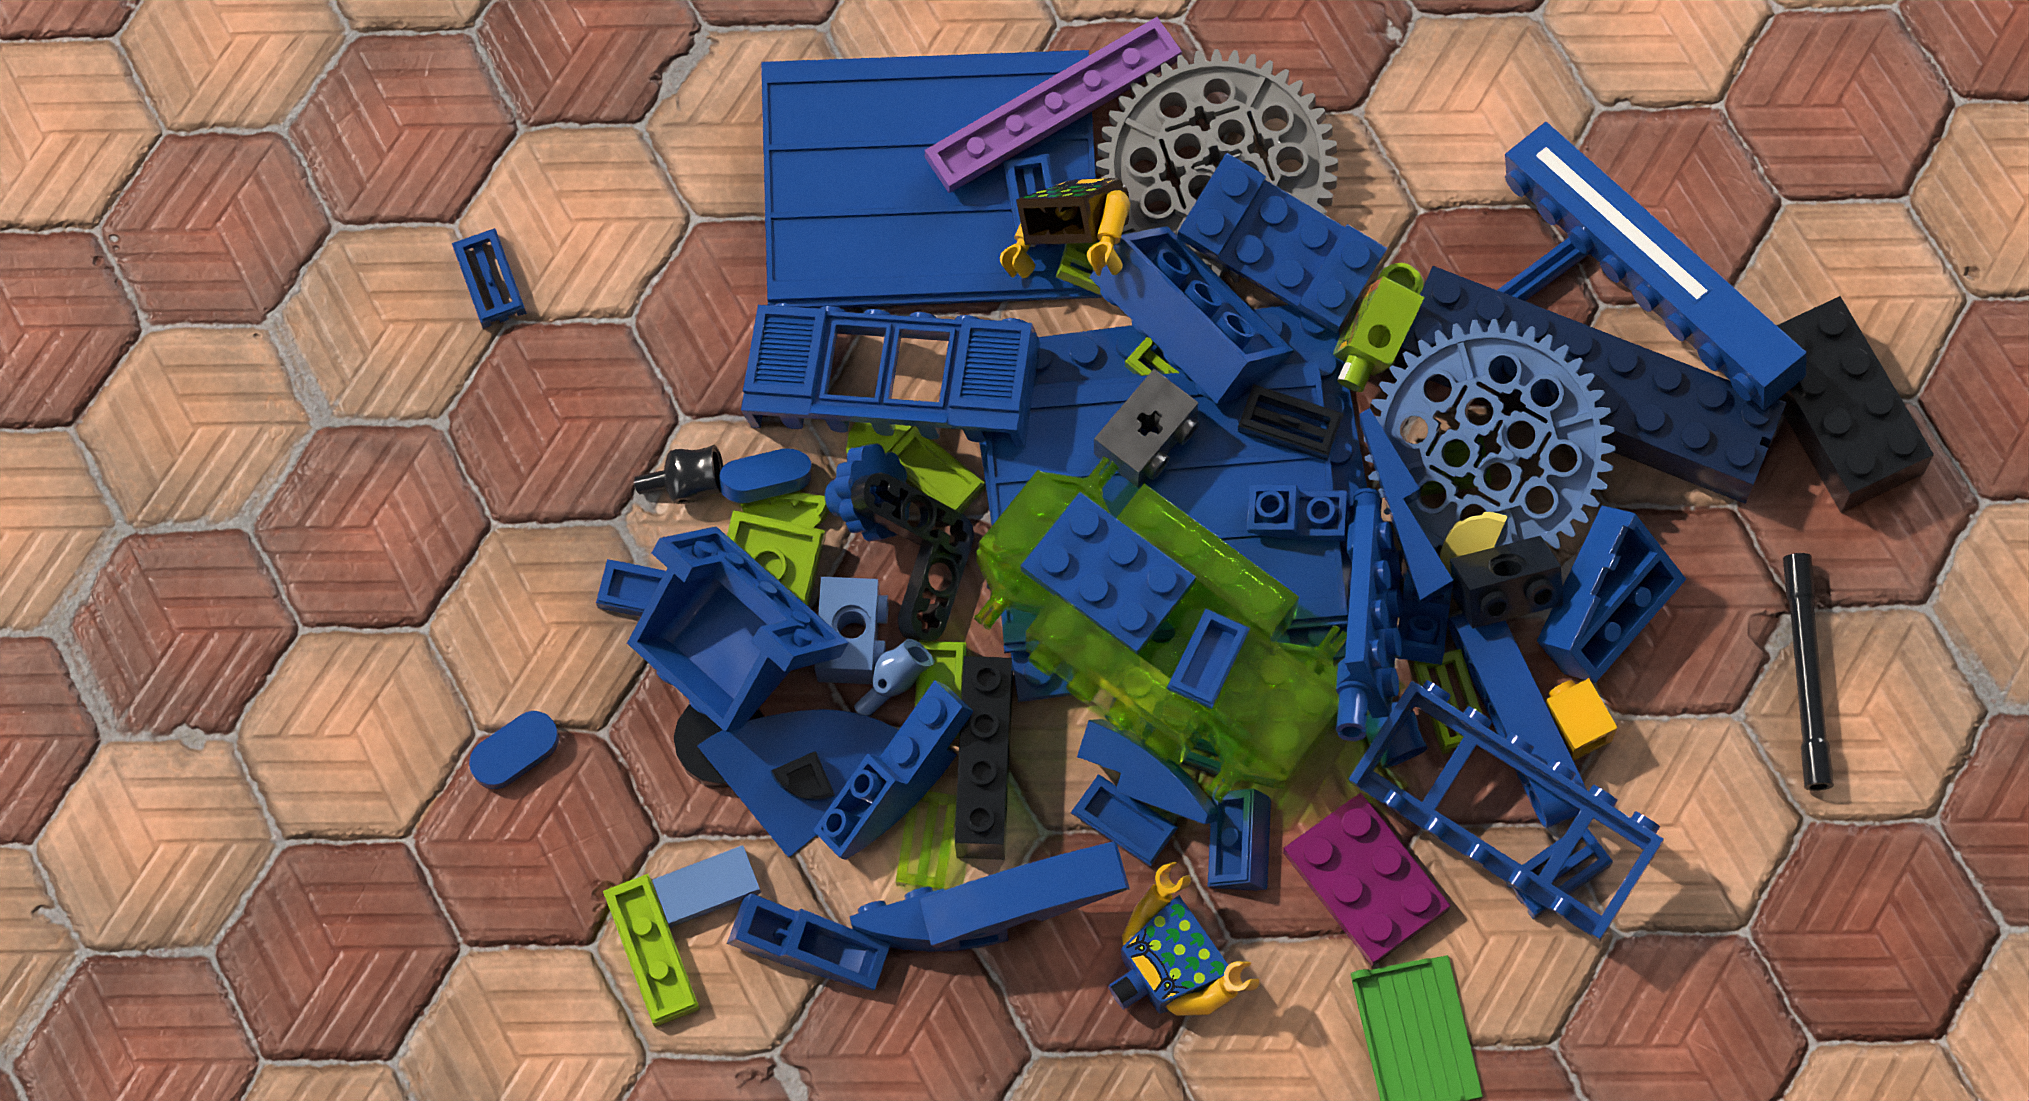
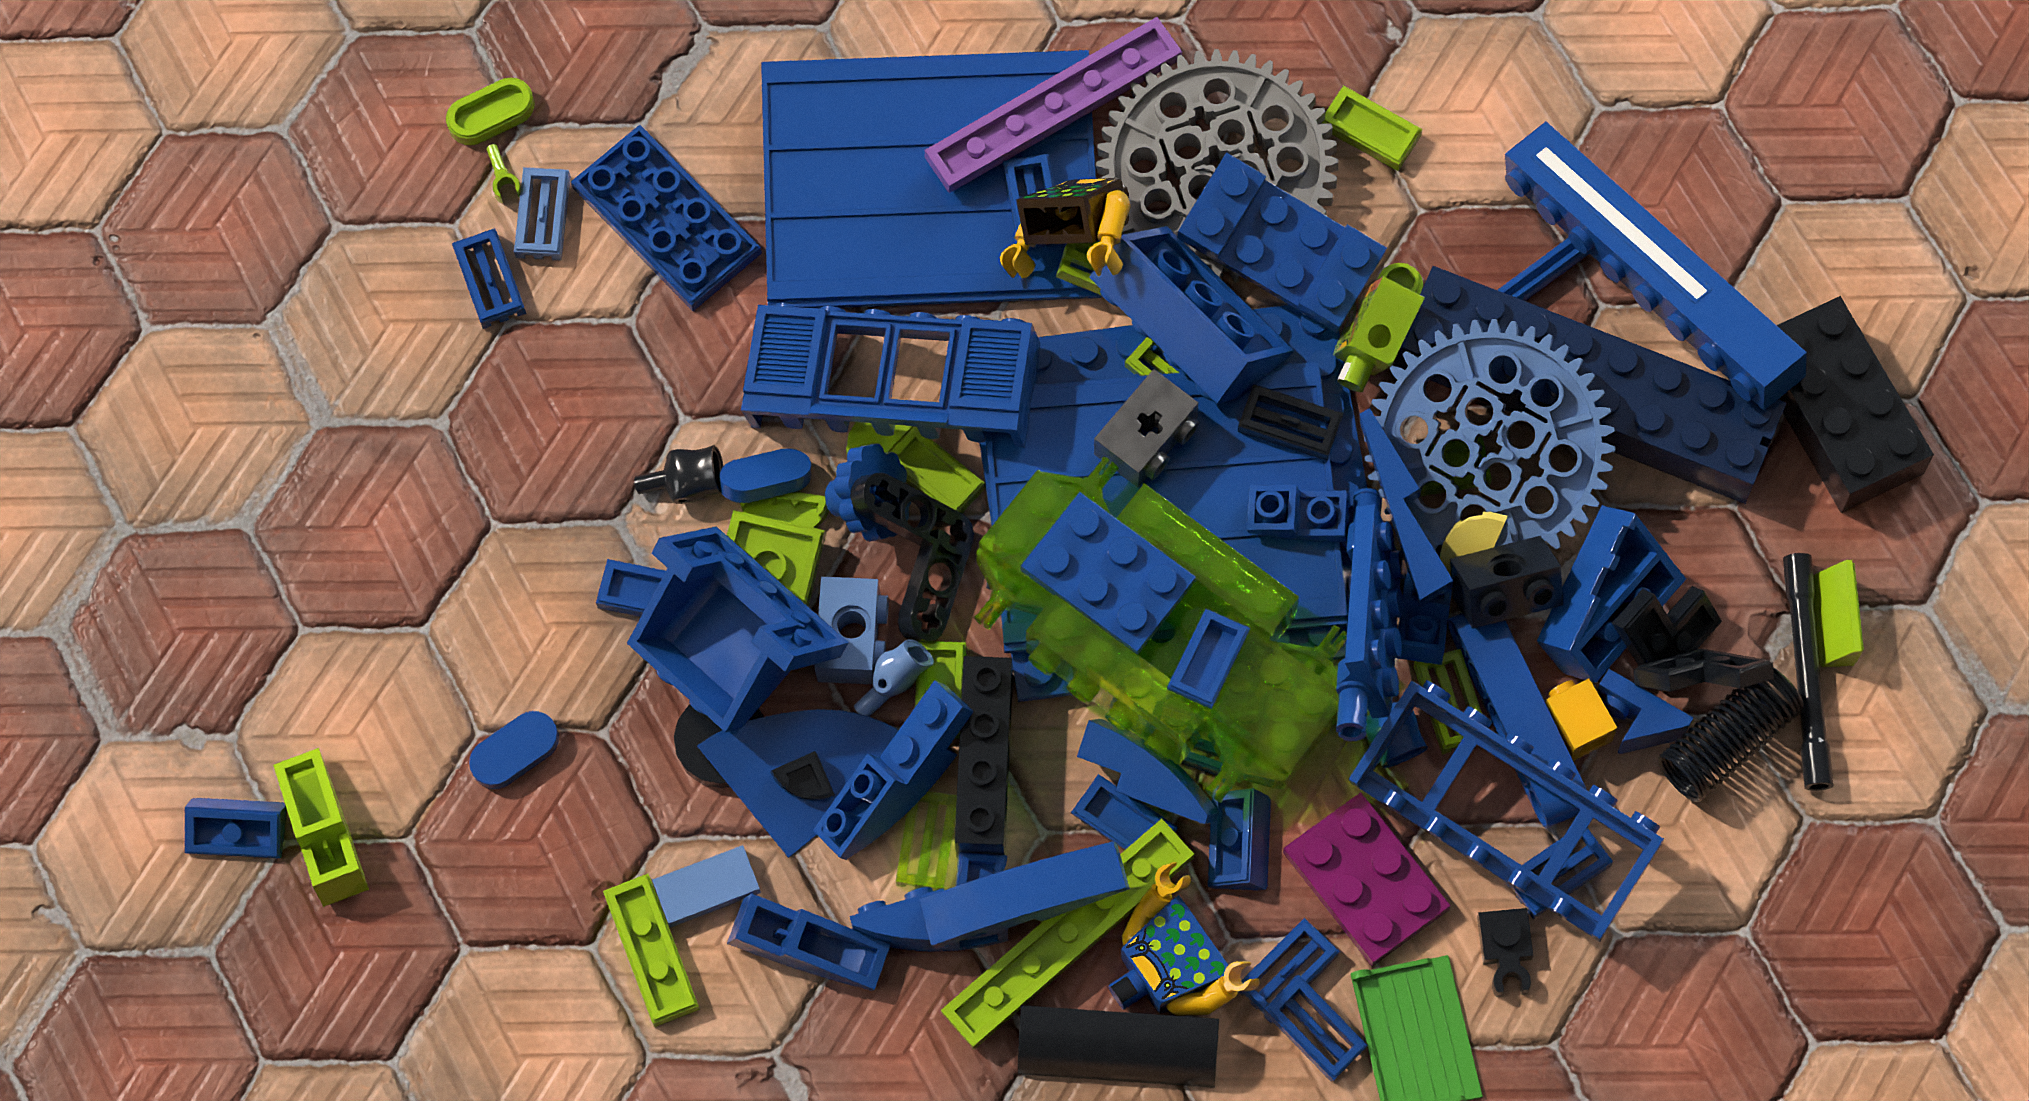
none -> blue slope [185,798,287,858]
none -> lime slope [273,748,369,907]
none -> lime tile [446,78,535,145]
none -> lime hand [487,144,521,203]
none -> medium blue tile [514,167,571,260]
none -> blue tile [571,125,762,311]
none -> lime plate [941,818,1194,1050]
none -> blue tile [955,852,1008,886]
none -> black brick [1018,1005,1219,1088]
none -> blue tile [1238,918,1340,1023]
none -> blue tile [1262,975,1368,1081]
none -> lime tile [1321,85,1422,171]
none -> black plate [1477,908,1533,997]
none -> blue slope [1597,669,1693,754]
none -> black tile [1612,586,1722,666]
none -> black tile [1634,648,1774,692]
none -> black piece [1658,668,1804,802]
none -> lime slope [1814,560,1864,667]

